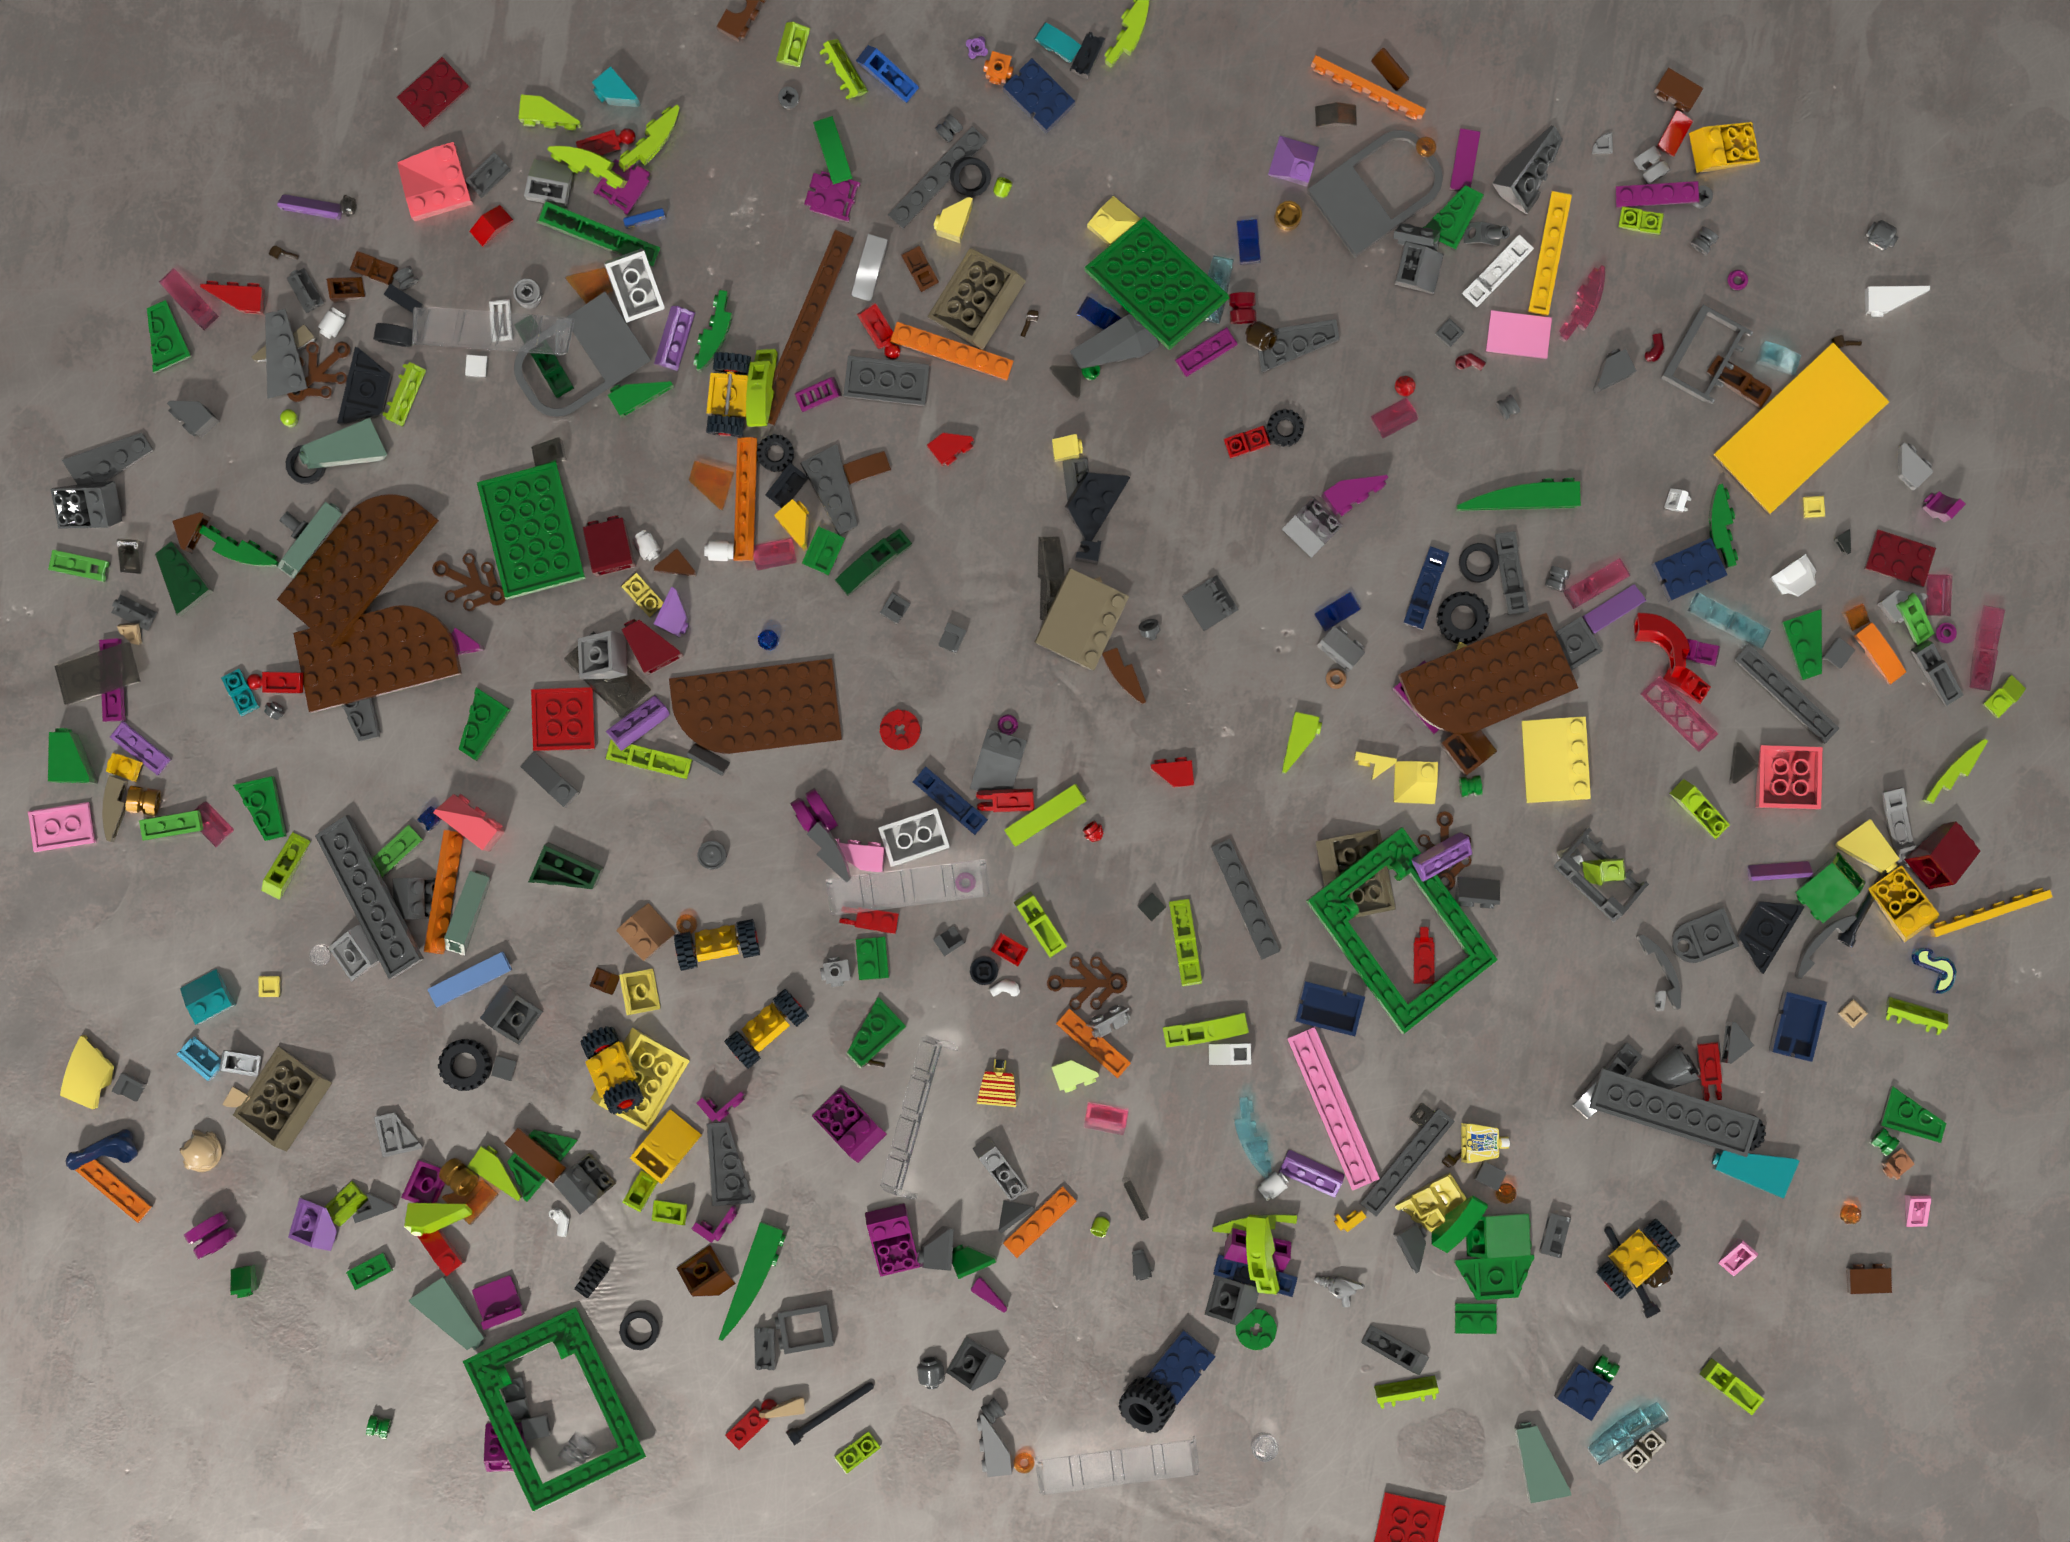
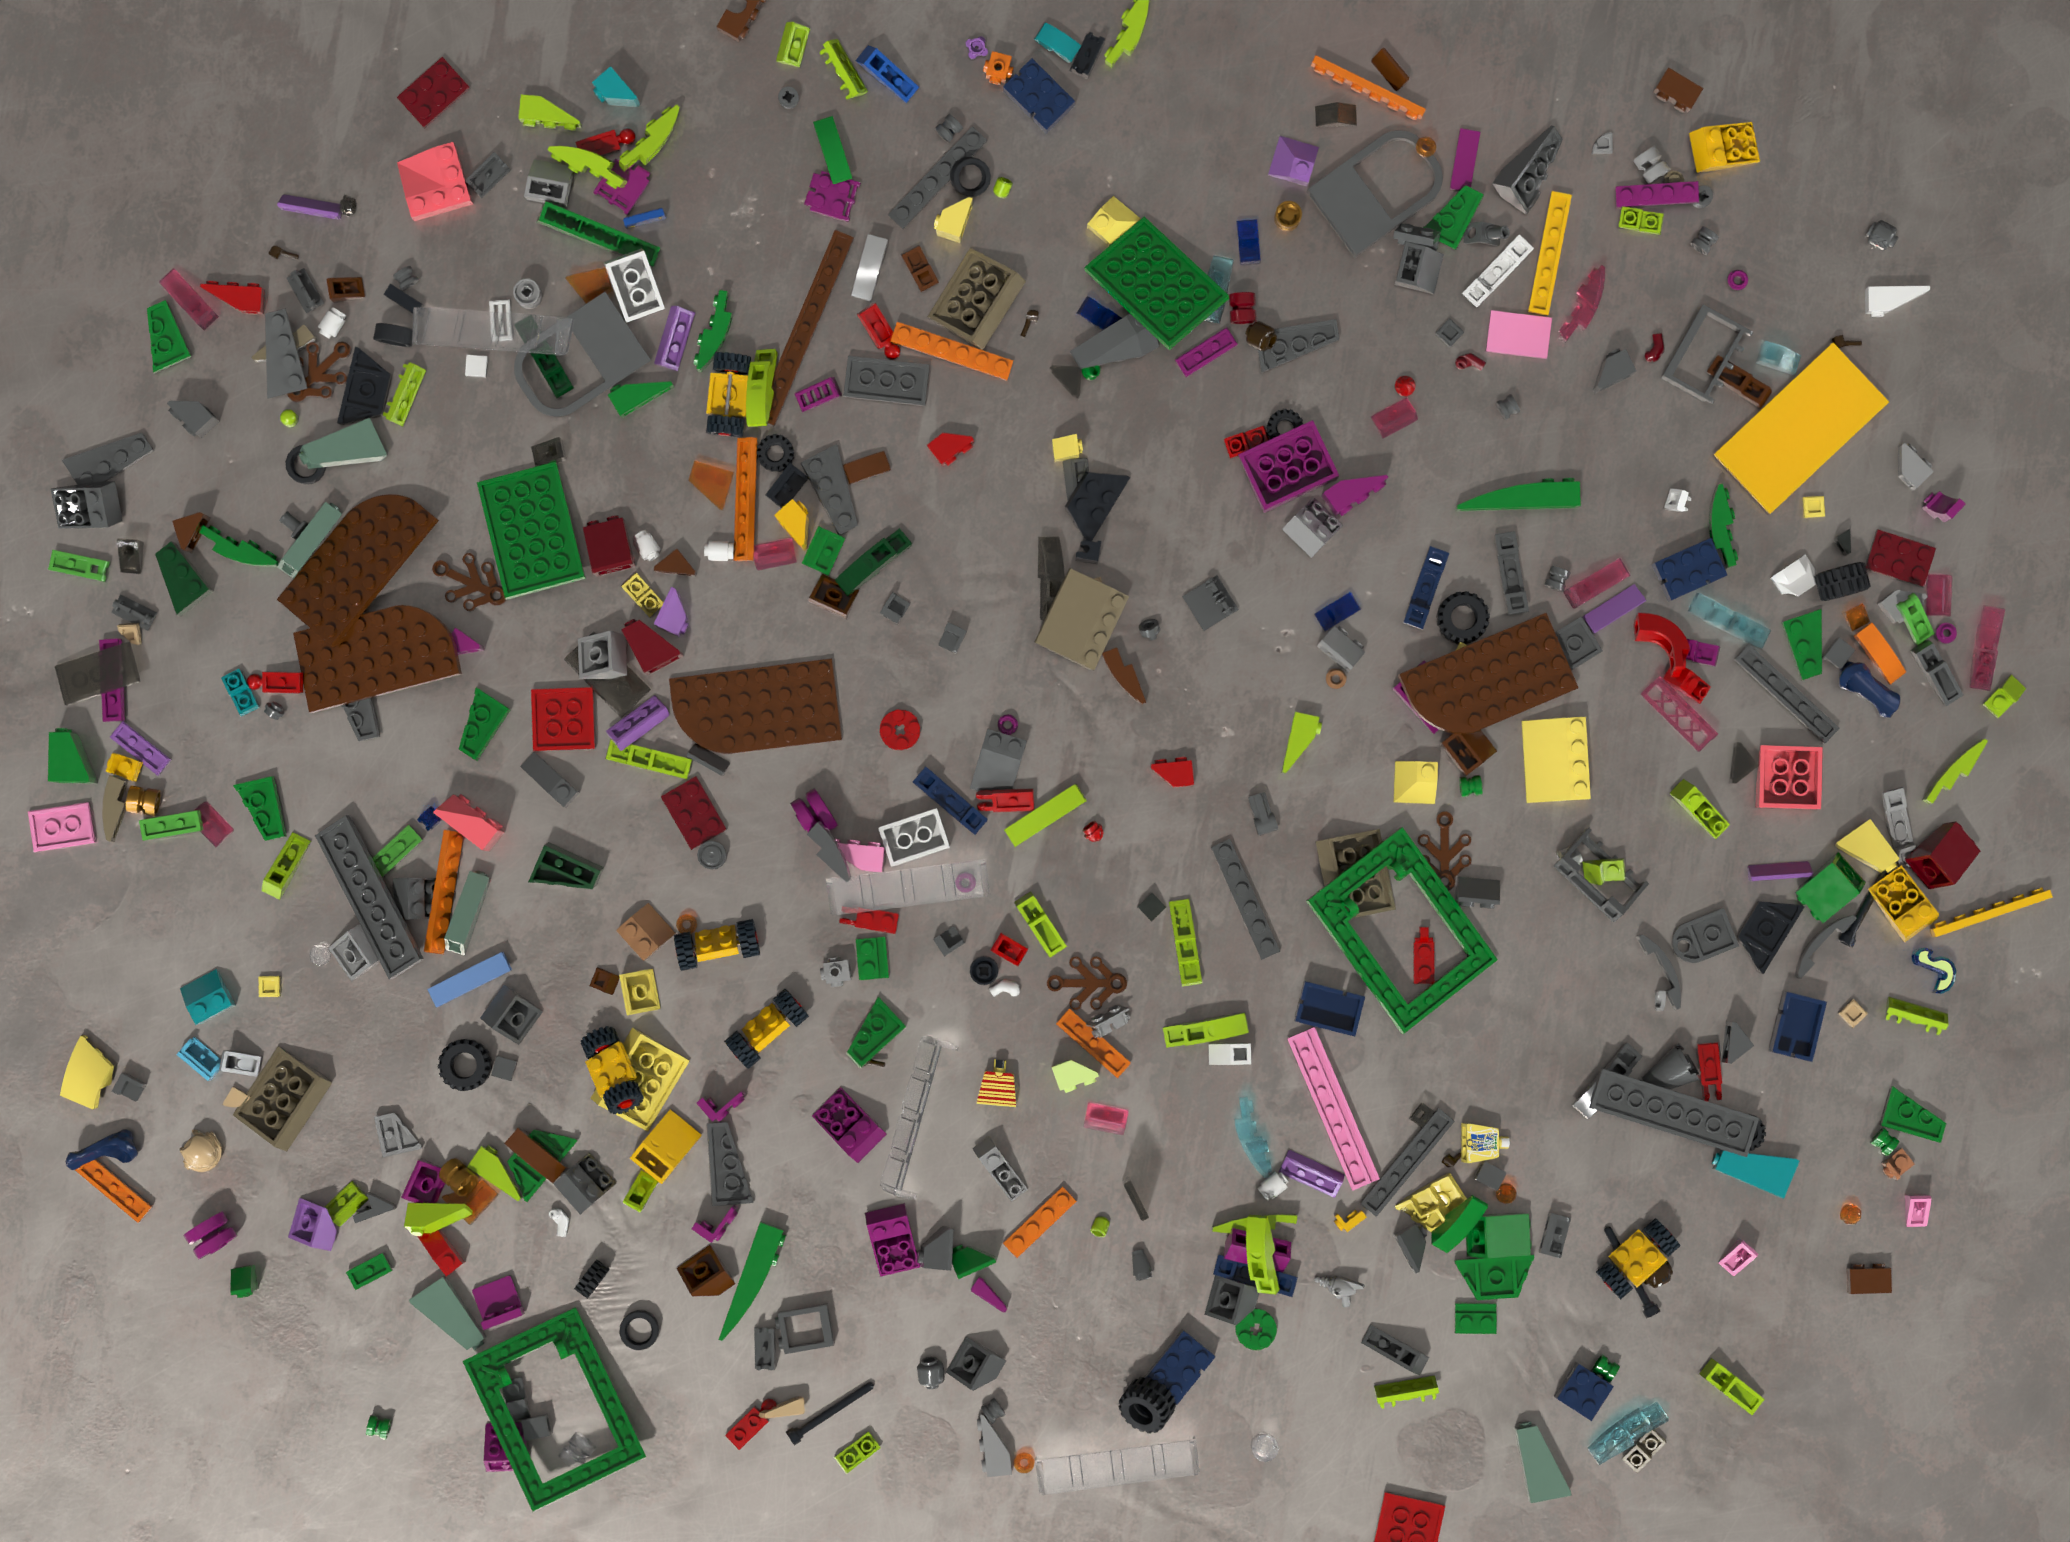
reddish brown slope [349,251,398,285] -> none
red slope [469,205,514,247] -> none
lime slope [652,1200,687,1225] -> none
clear blue wheel [758,630,779,651] -> none
dark grey slope [999,1200,1035,1233] -> none
light yellow slope [1353,752,1397,780] -> none
medium lavender slope [1412,832,1473,882] -> none
black tyre [1459,543,1499,583] -> none
red slope [1656,110,1693,157] -> none
none -> dark red plate [661,776,727,850]
none -> reddish brown slope [808,574,859,620]
none -> magenta slope [1238,420,1339,513]
none -> dark grey piece [1248,792,1278,836]
none -> dark tan plate [1664,171,1684,183]
none -> black tyre [1814,562,1871,601]
none -> dark blue hair [1839,661,1901,718]

